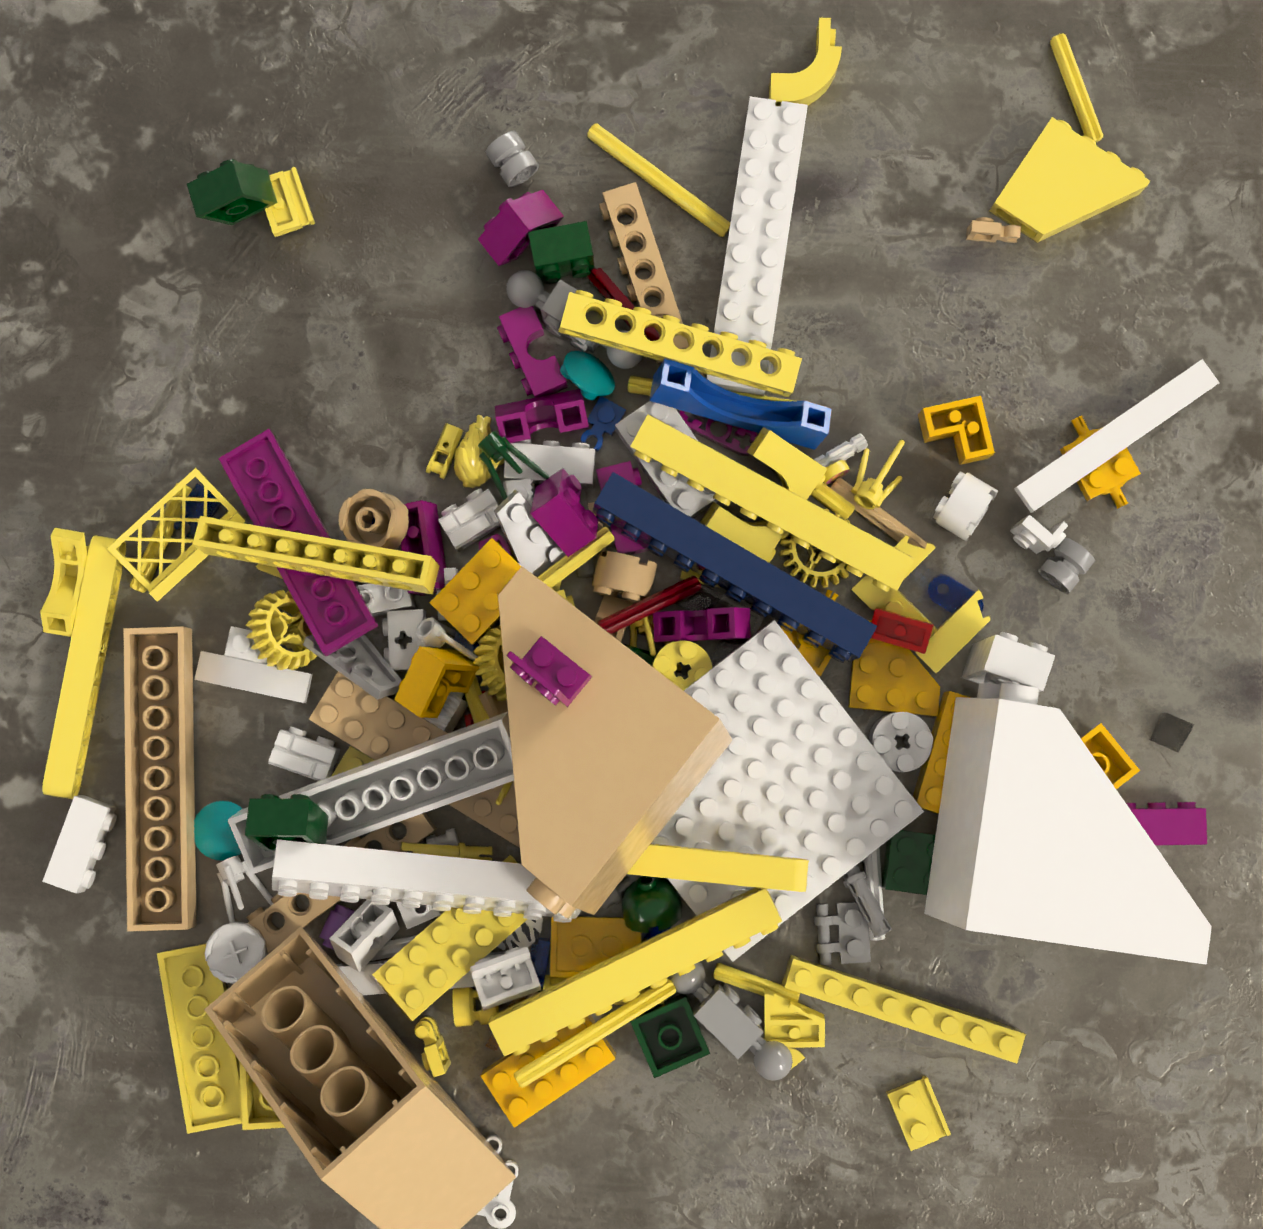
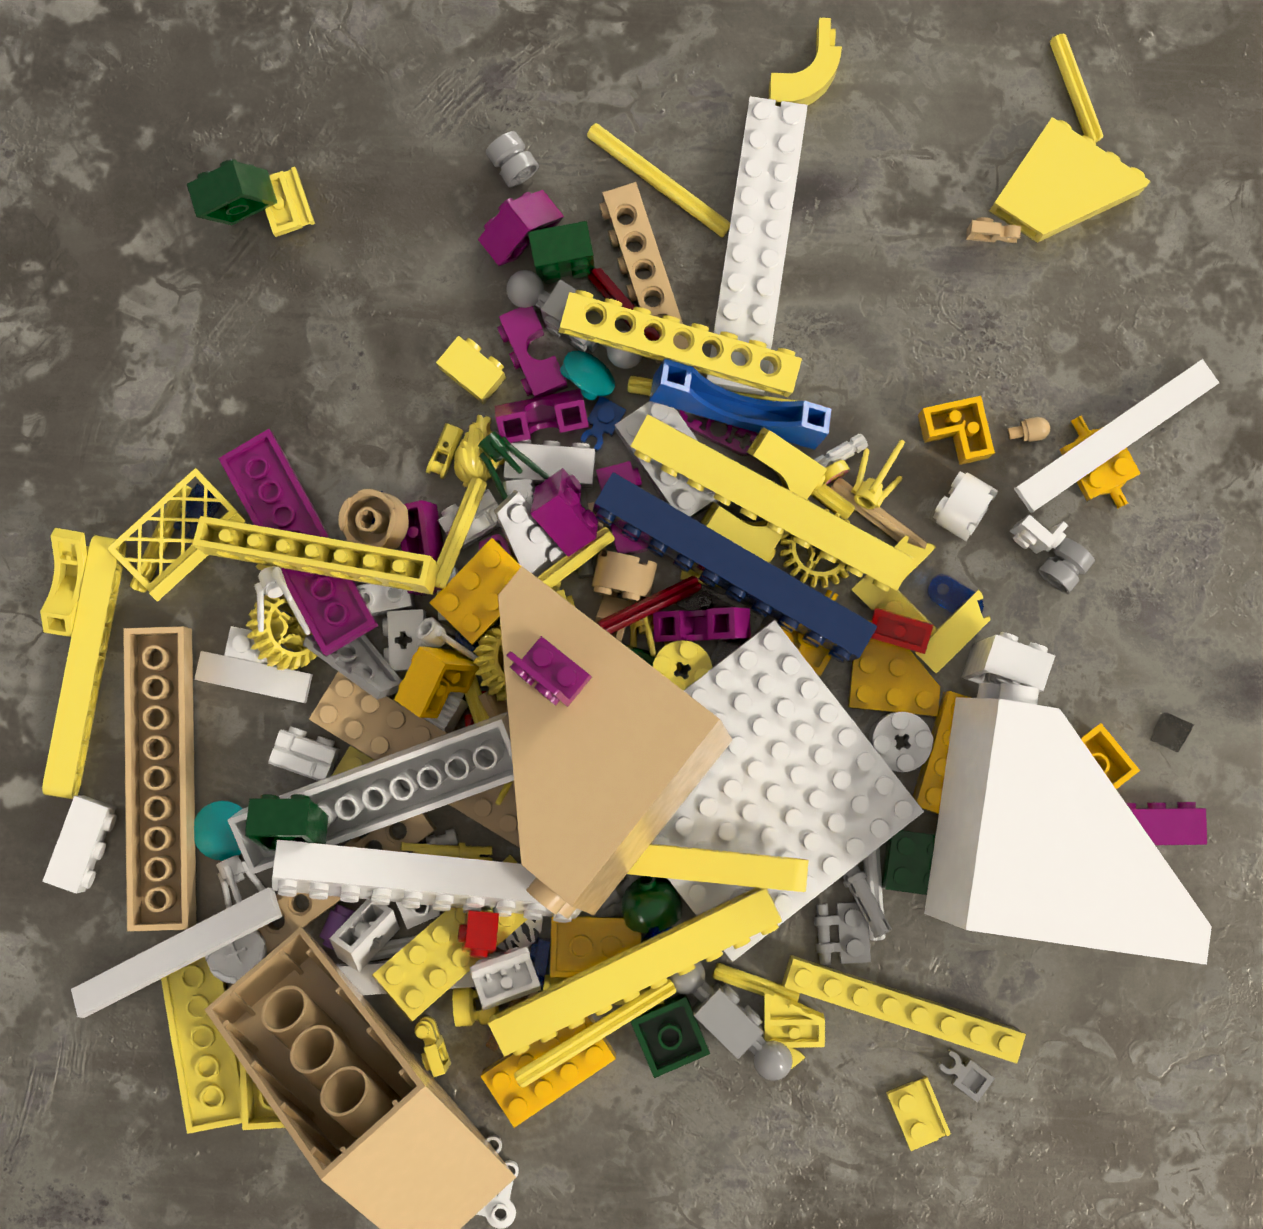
none -> white tile [71,887,282,1018]
none -> white plant [254,566,311,635]
none -> light yellow axle [435,477,487,589]
none -> light yellow brick [436,336,506,404]
none -> red brick [457,910,499,958]
none -> light grey plate [937,1049,995,1102]
none -> tan cylinder [1008,417,1050,442]

